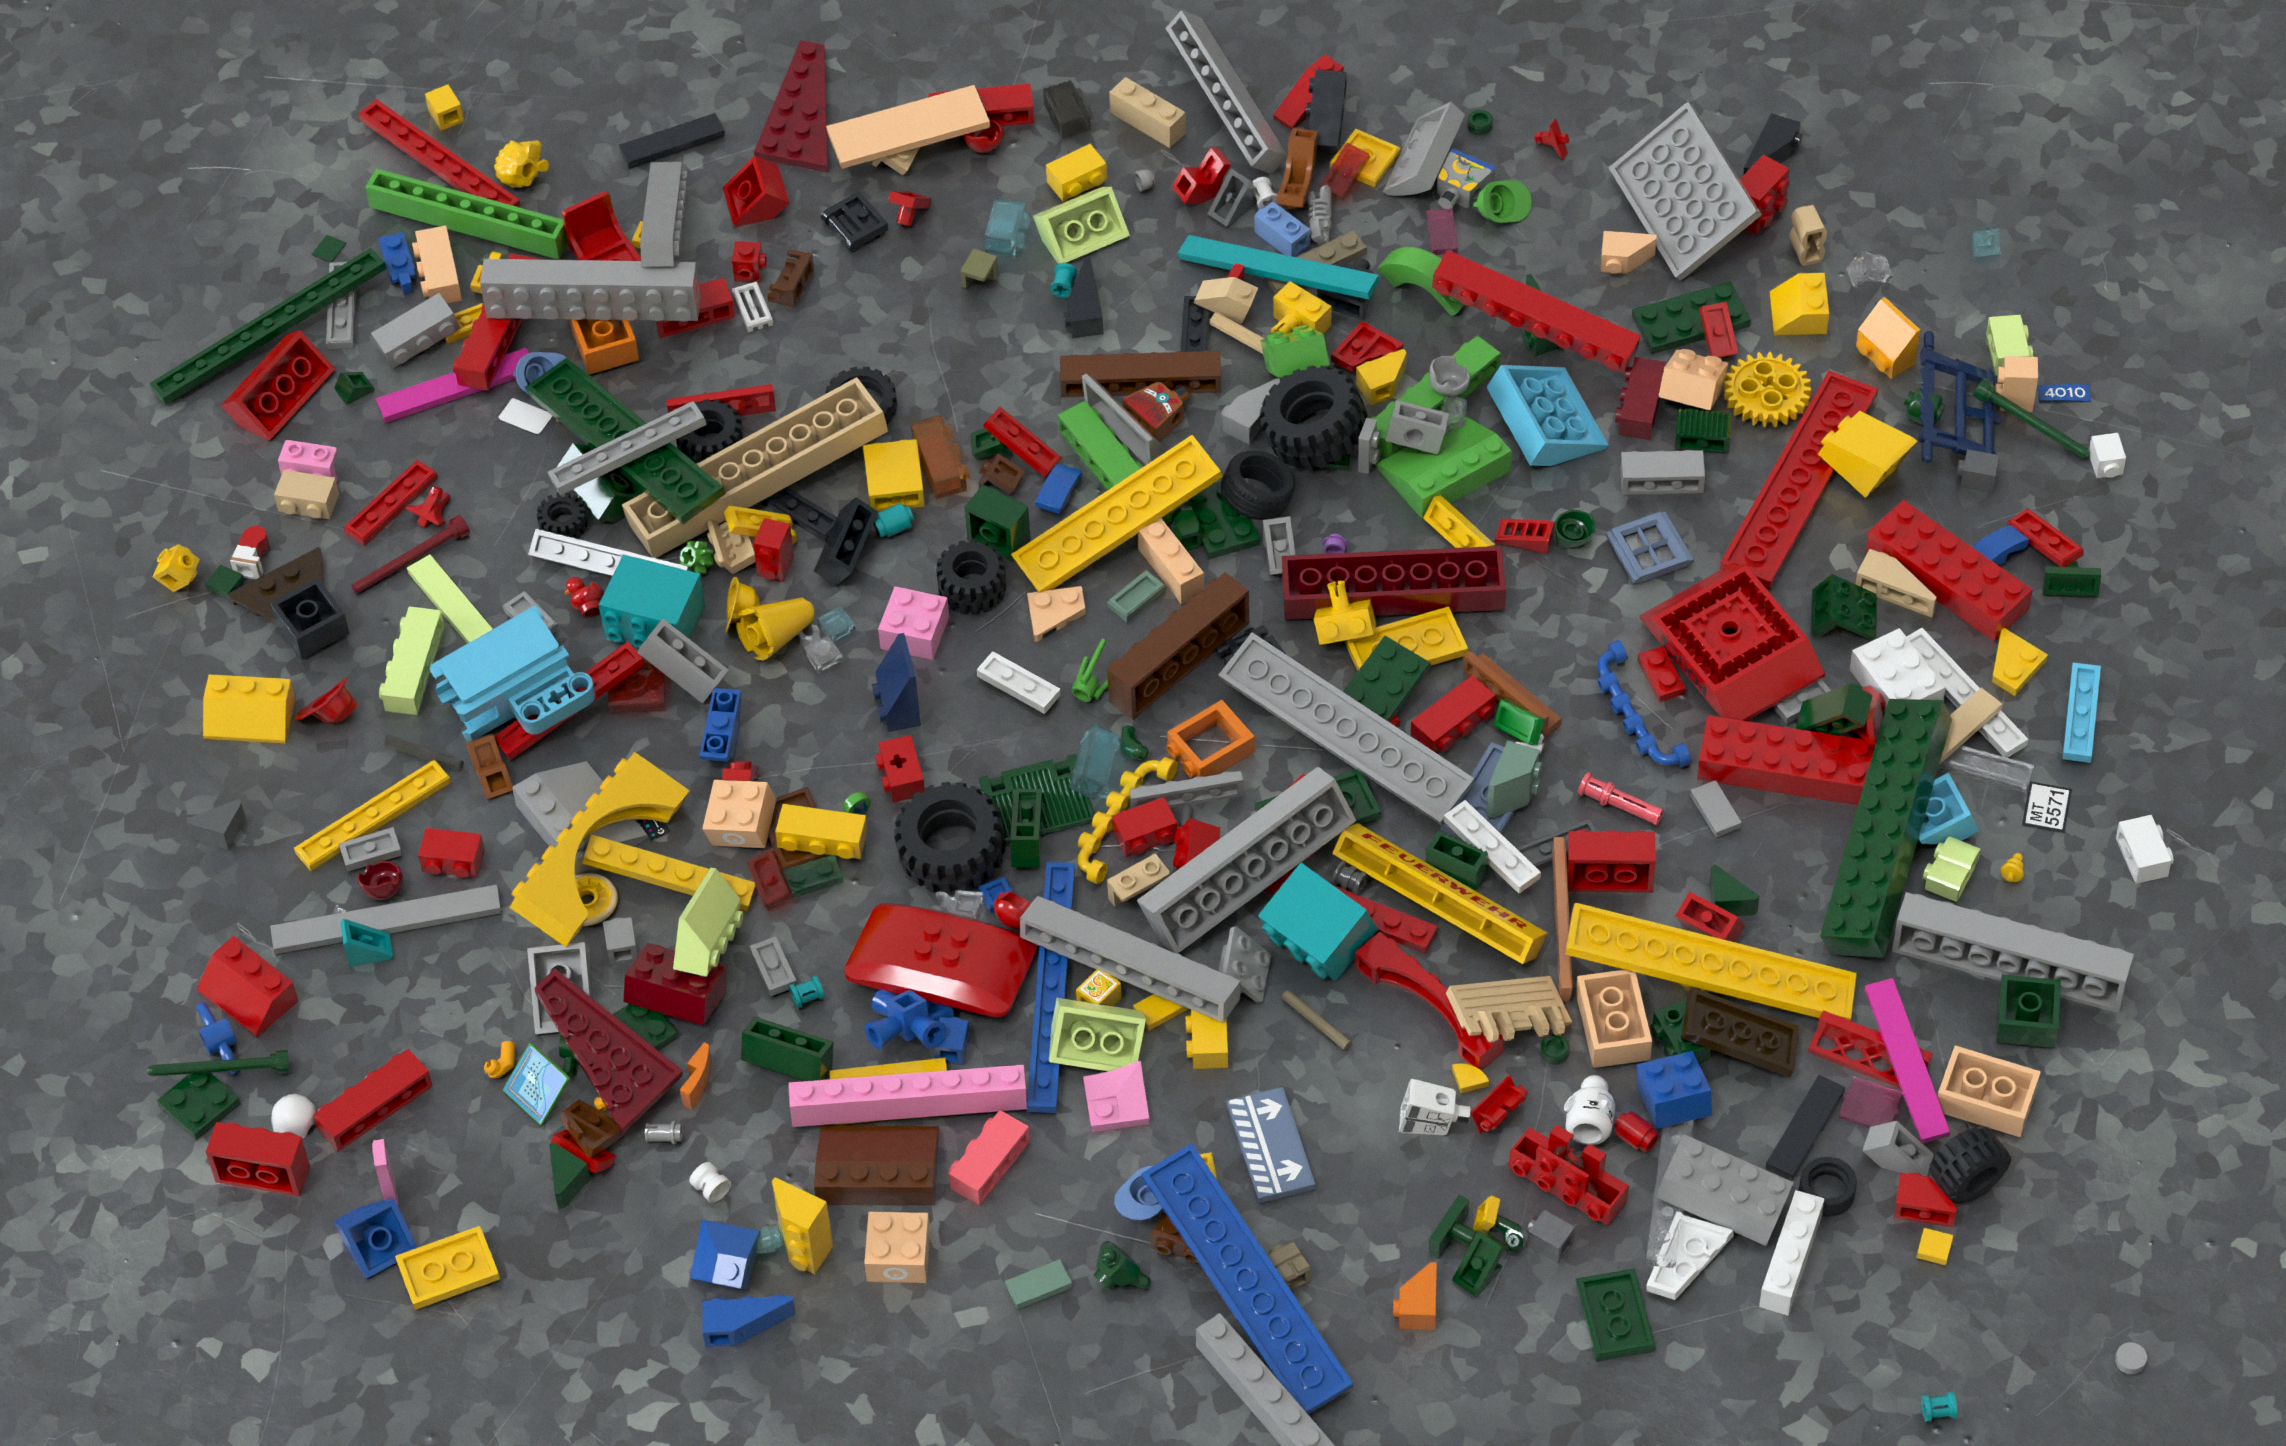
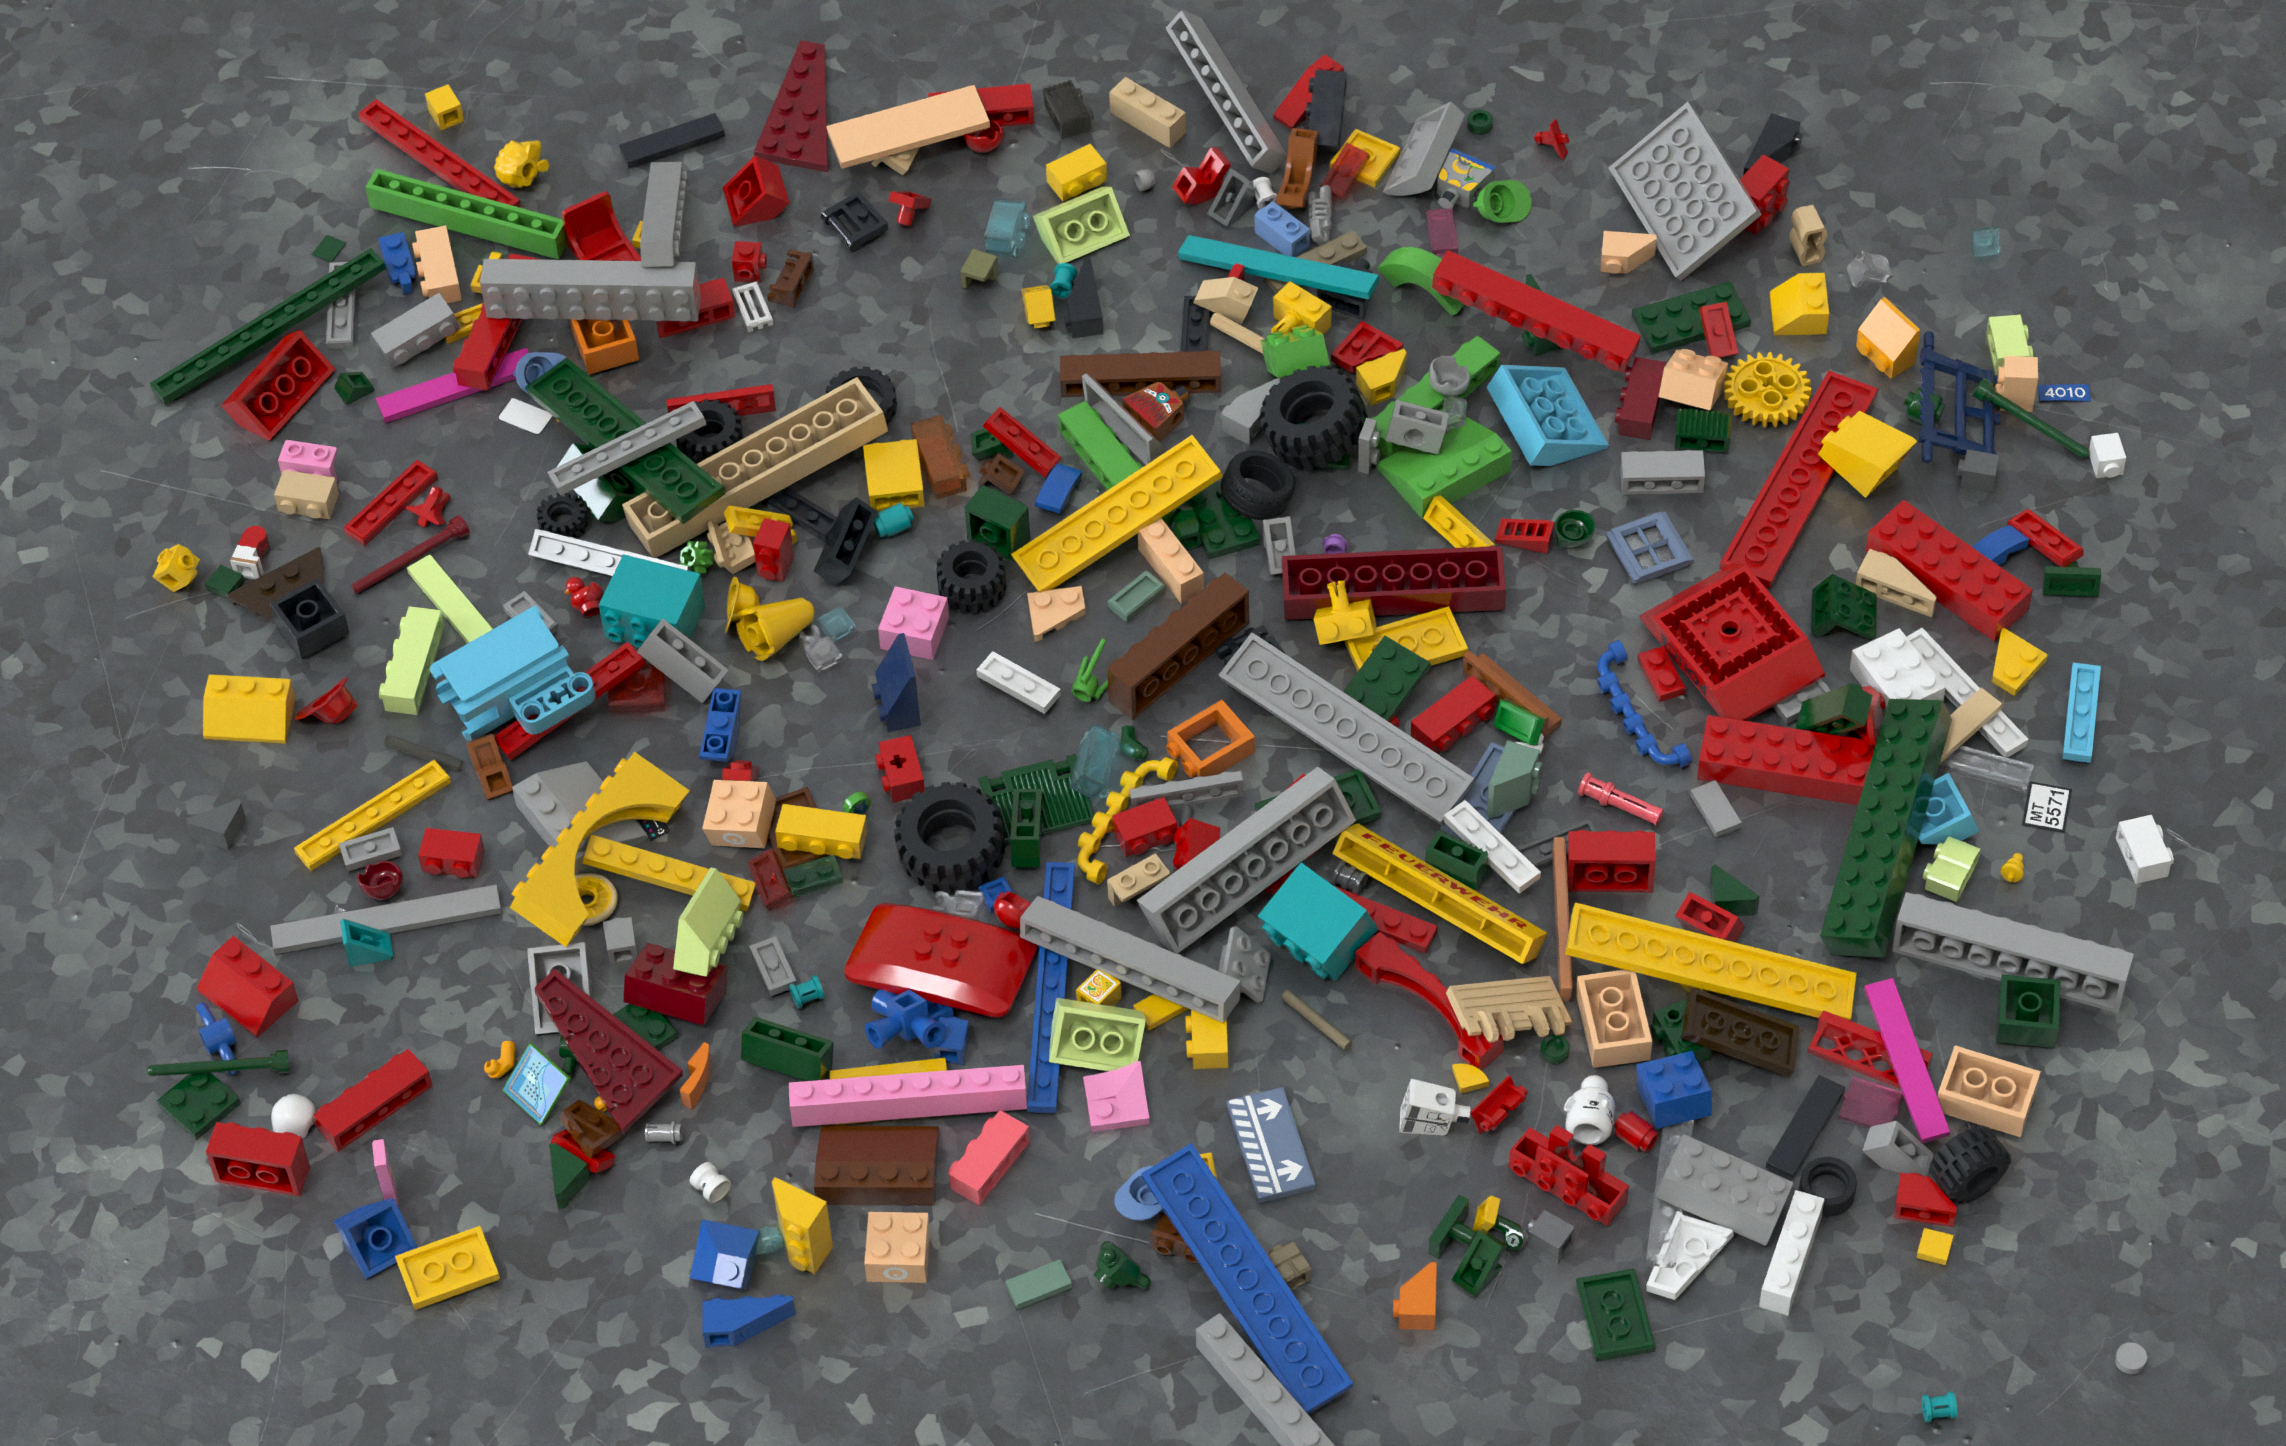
none -> yellow slope [1021,285,1055,328]

